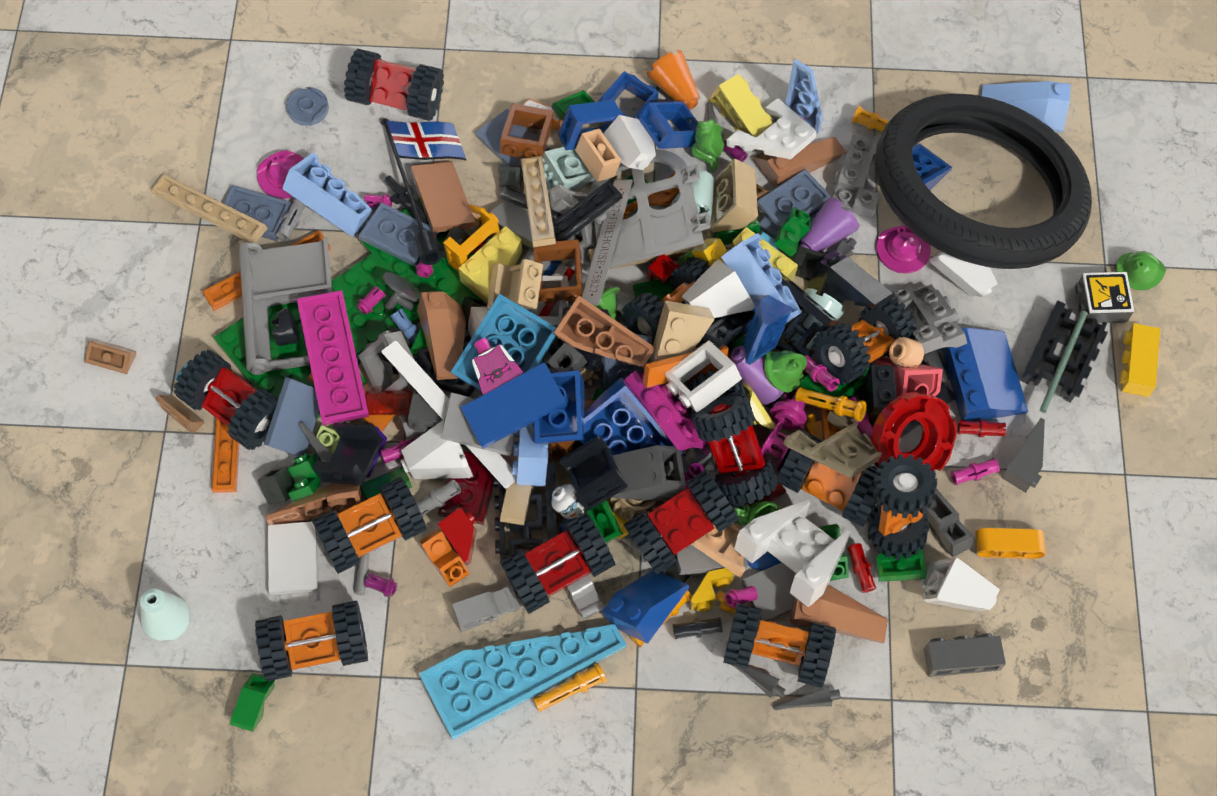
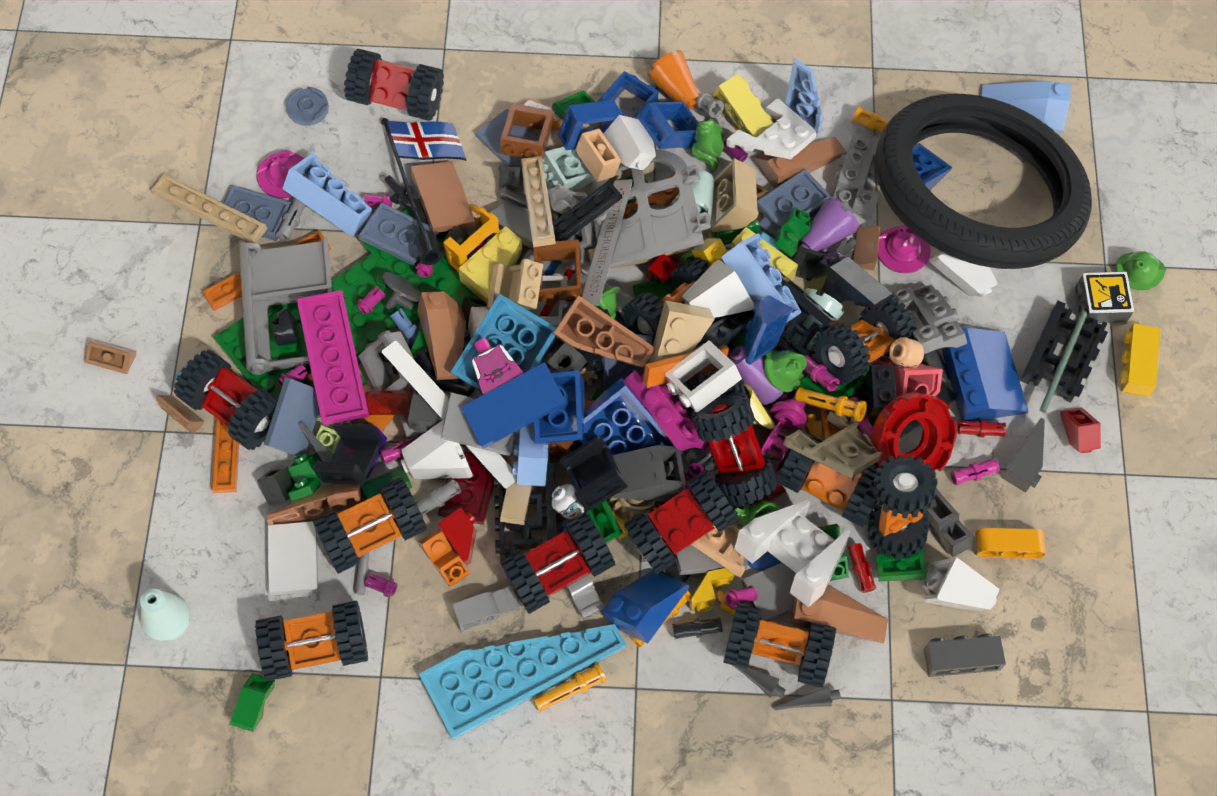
none -> dark pink pin [278,364,309,387]
none -> light grey bush [696,92,724,118]
none -> medium nougat slope [853,226,881,270]
none -> red slope [1060,407,1101,453]

